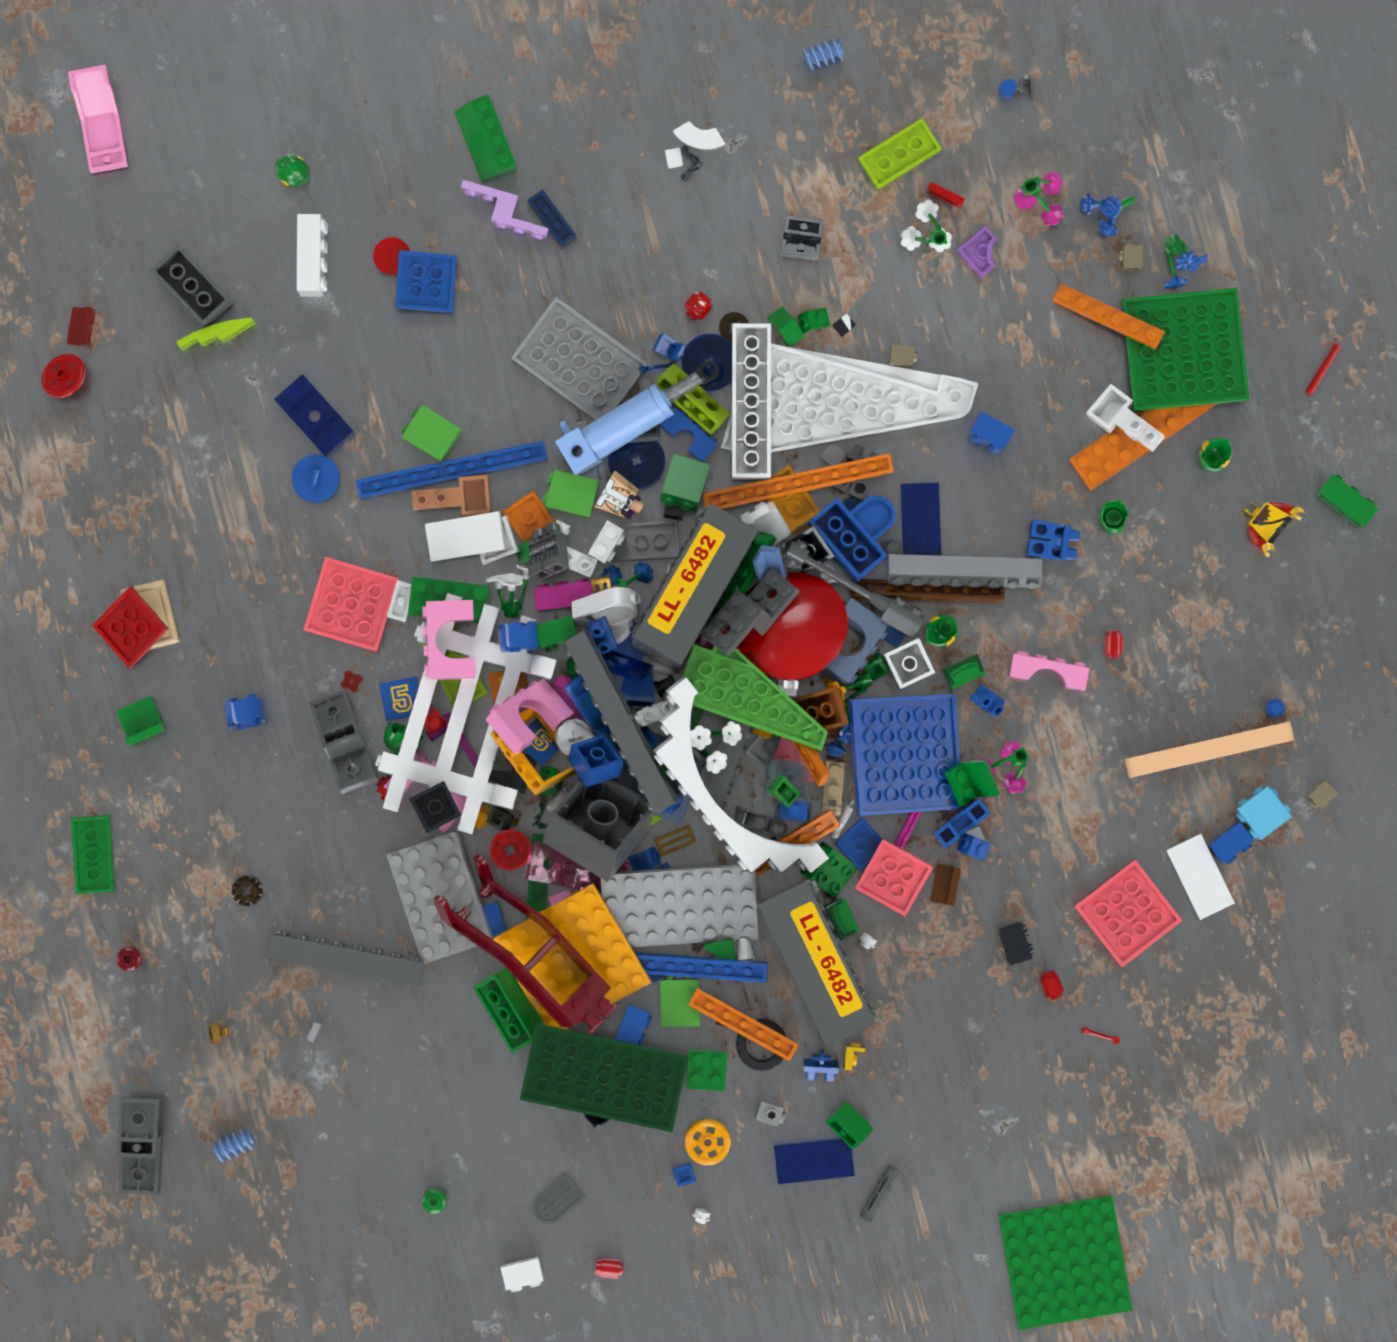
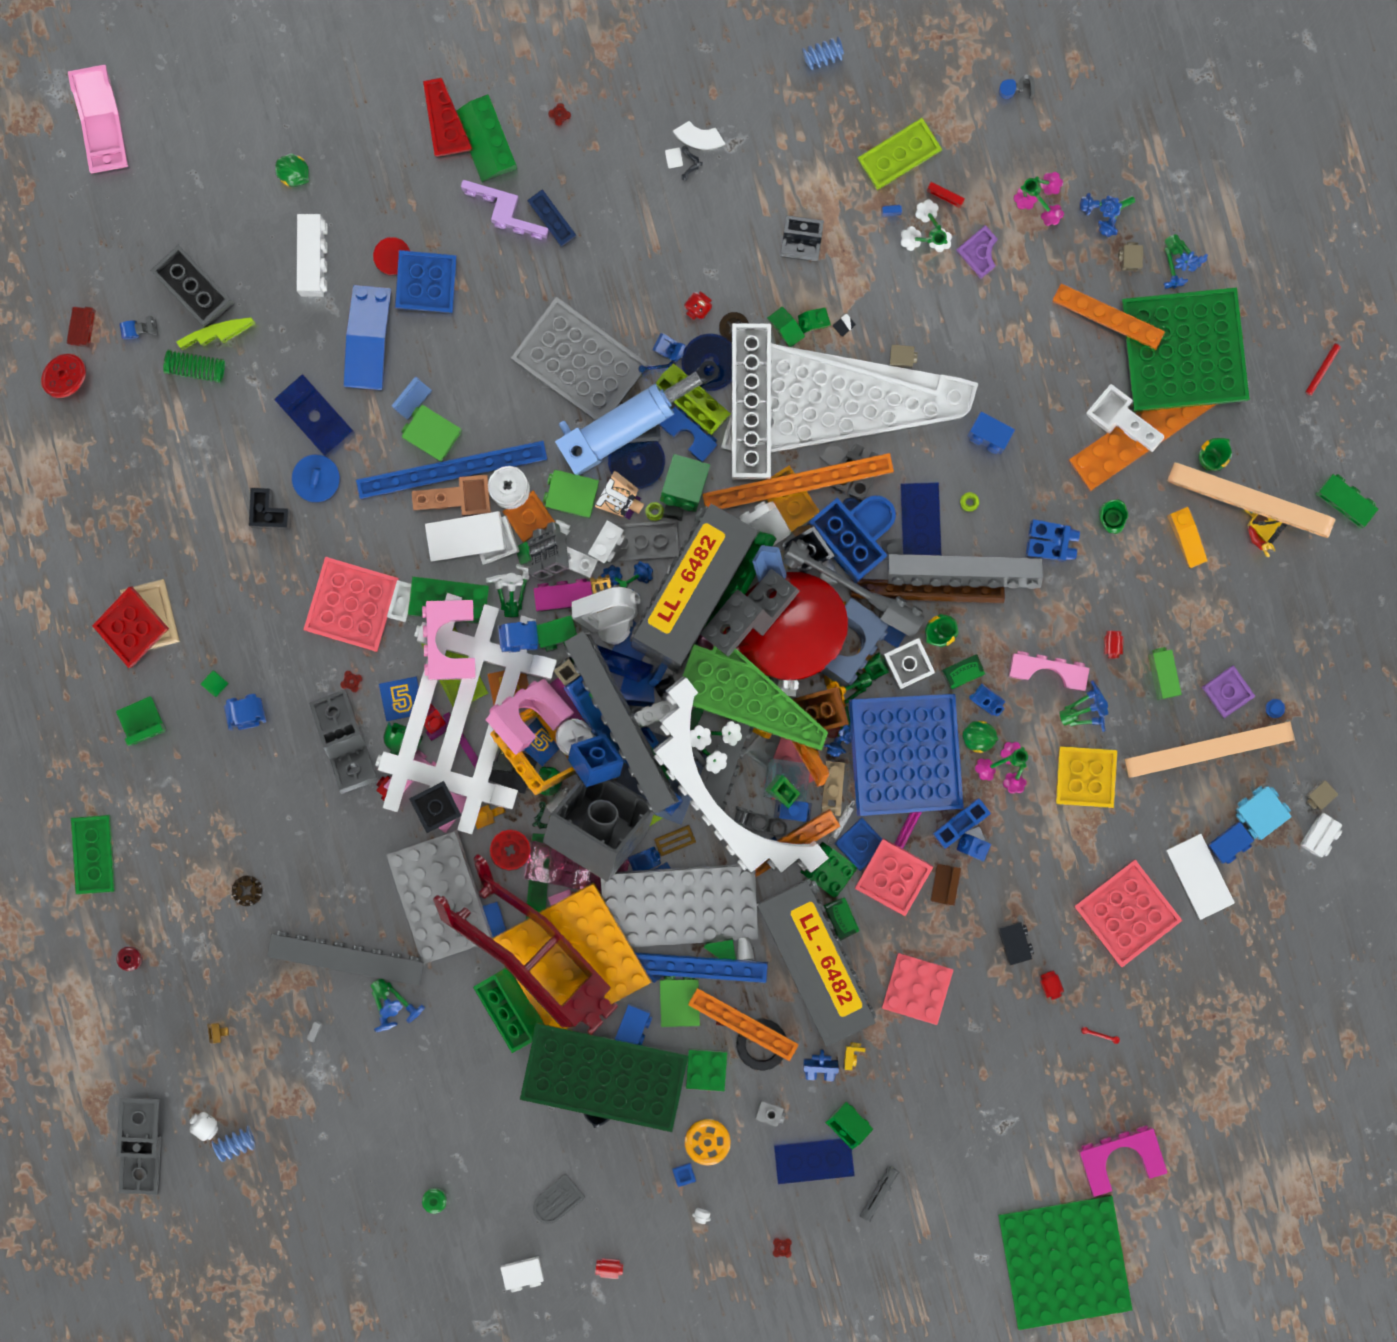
pearl dark grey piece [486,806,519,830] -> none
blue hips [587,616,618,654] -> none
white plate [859,932,877,950] -> none
green bracket [945,760,1000,807] -> none
none -> leg [119,316,157,339]
none -> green piece [163,349,225,383]
none -> white head [189,1112,218,1141]
none -> green slope [200,670,229,697]
none -> black brick [249,488,291,530]
none -> blue windscreen [344,285,392,390]
none -> plant [371,979,425,1032]
none -> medium blue panel [392,377,432,420]
none -> red wing [423,78,473,157]
none -> white wheel [488,466,530,509]
none -> clear red plate [548,103,571,126]
none -> dark tan brick [554,657,581,686]
none -> lime plate [645,502,664,521]
none -> blue tile [648,663,668,687]
none -> clear red plate [773,1238,792,1258]
none -> blue tile [881,205,902,217]
none -> coral plate [882,953,953,1025]
none -> lime plate [960,492,979,512]
none -> green hair [962,721,999,753]
none -> yellow plate [1055,746,1117,808]
none -> plant [1059,680,1109,732]
none -> dark pink arch [1078,1125,1168,1197]
none -> bright green brick [1148,647,1182,700]
none -> light nougat beam [1167,463,1336,538]
none -> light orange slope [1167,507,1207,569]
none -> medium lavender tile [1201,665,1256,719]
none -> white brick [1300,813,1342,858]

